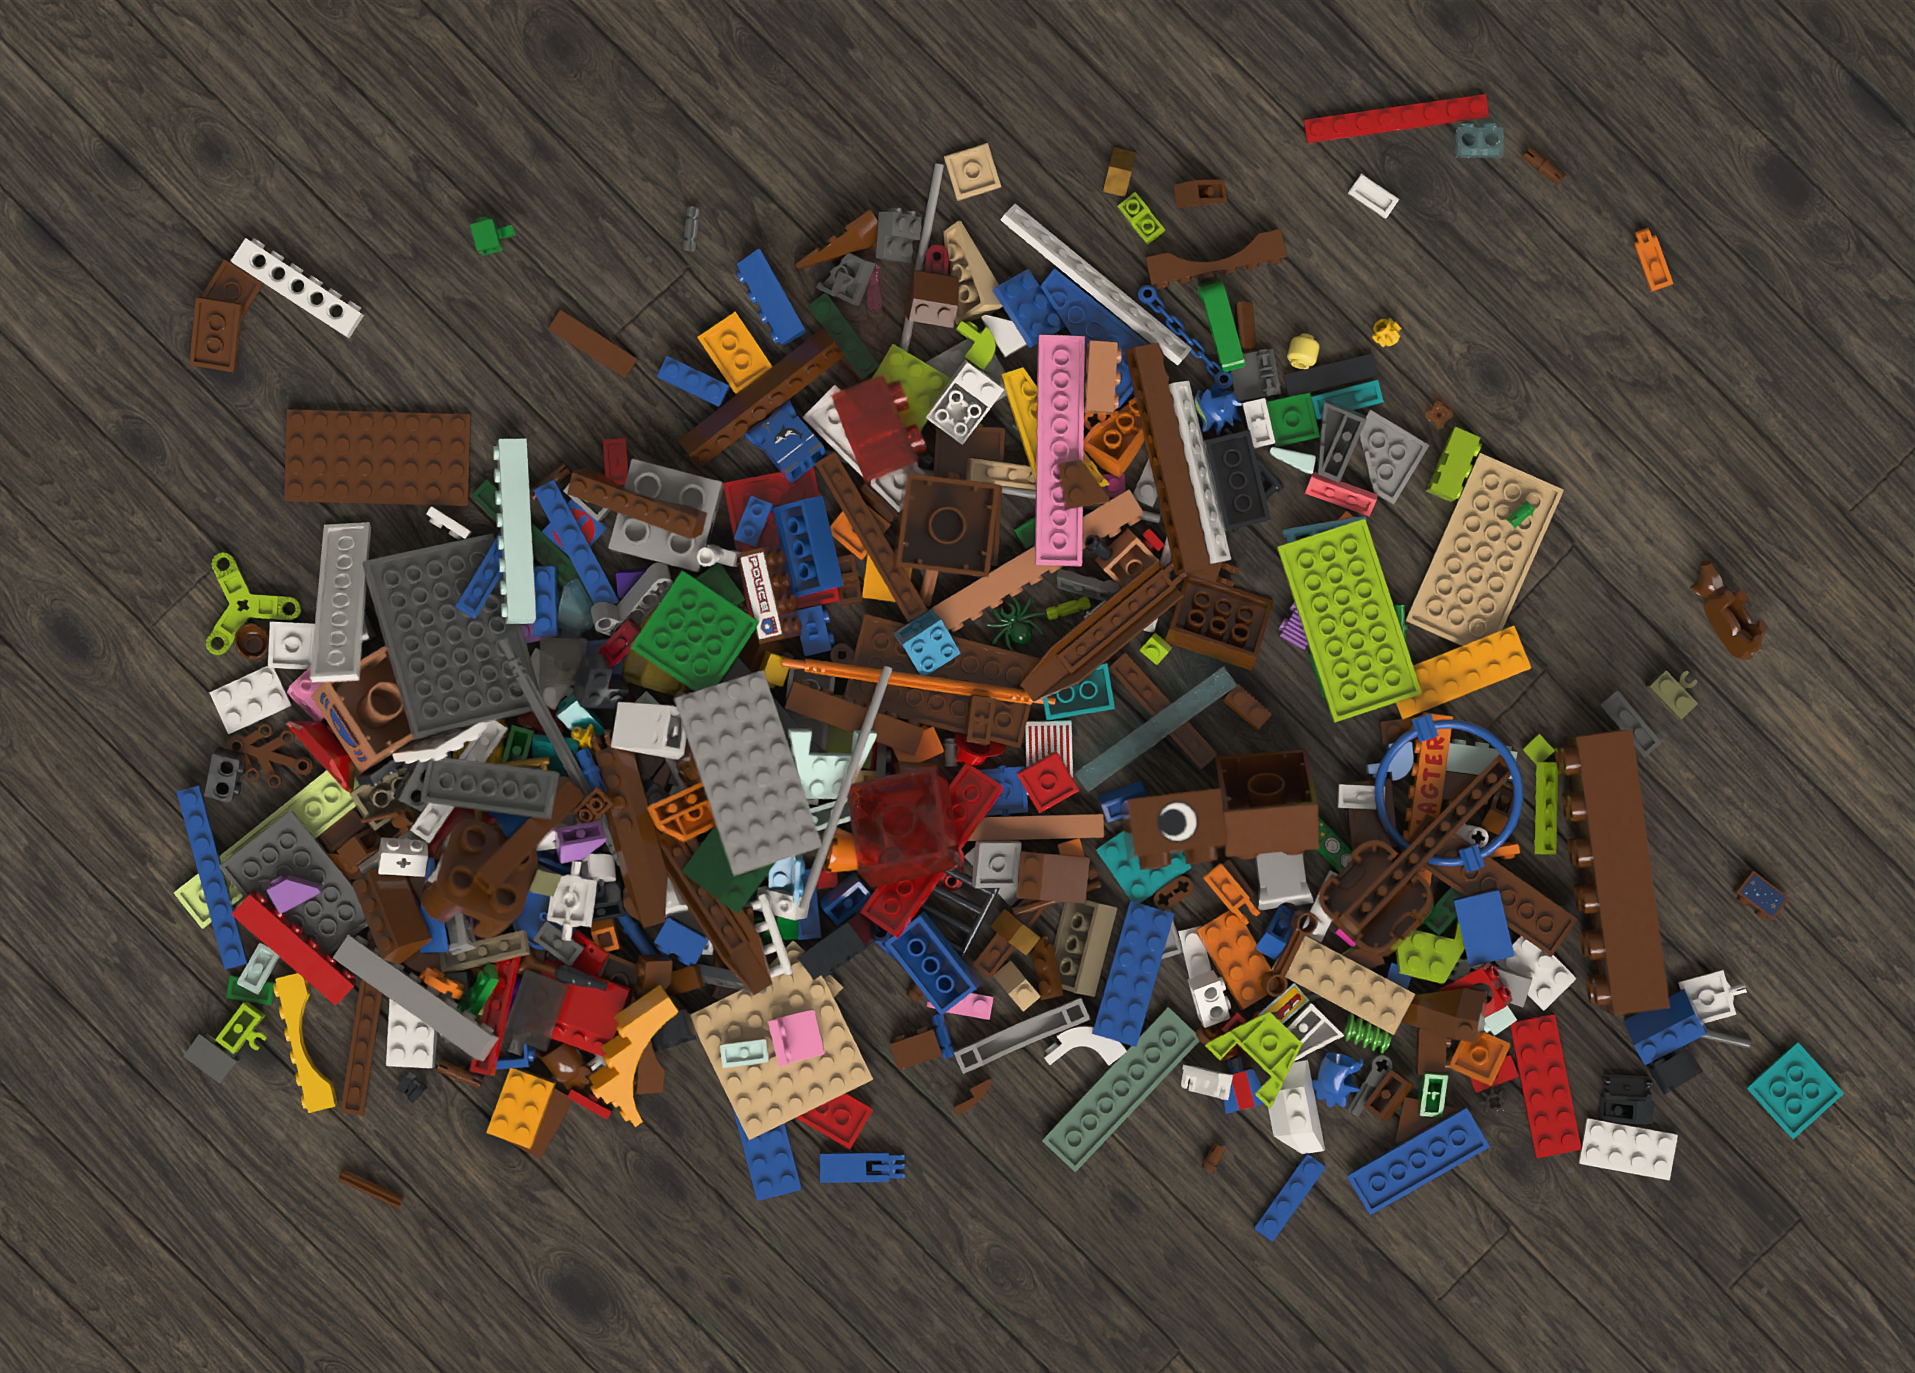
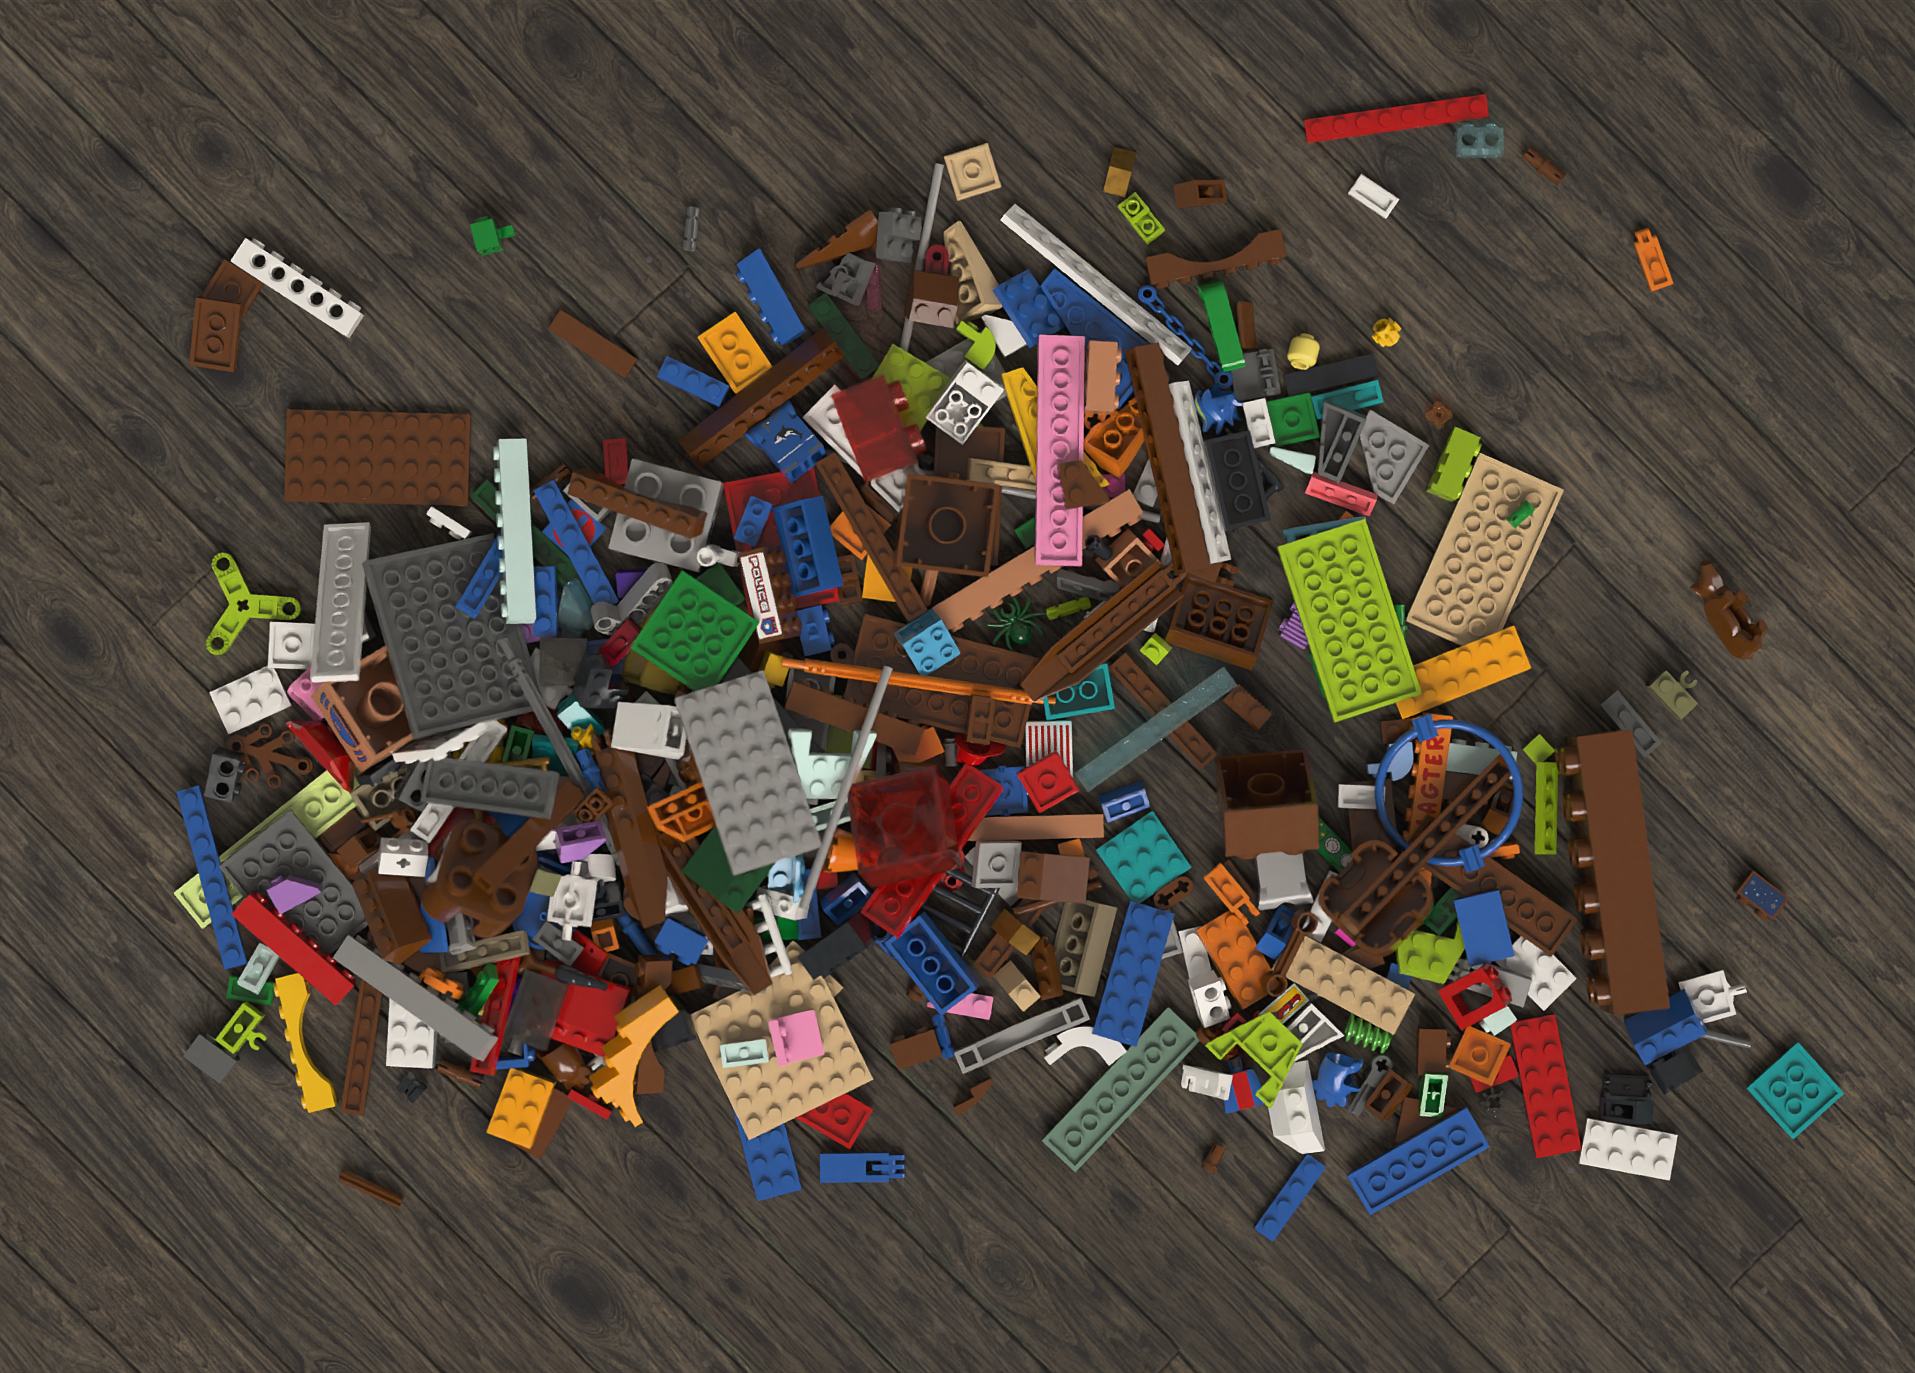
reddish brown hair [234,623,269,660] -> none
reddish brown brick [1121,788,1228,870] -> none
reddish brown wedge [1401,987,1487,1043] -> none

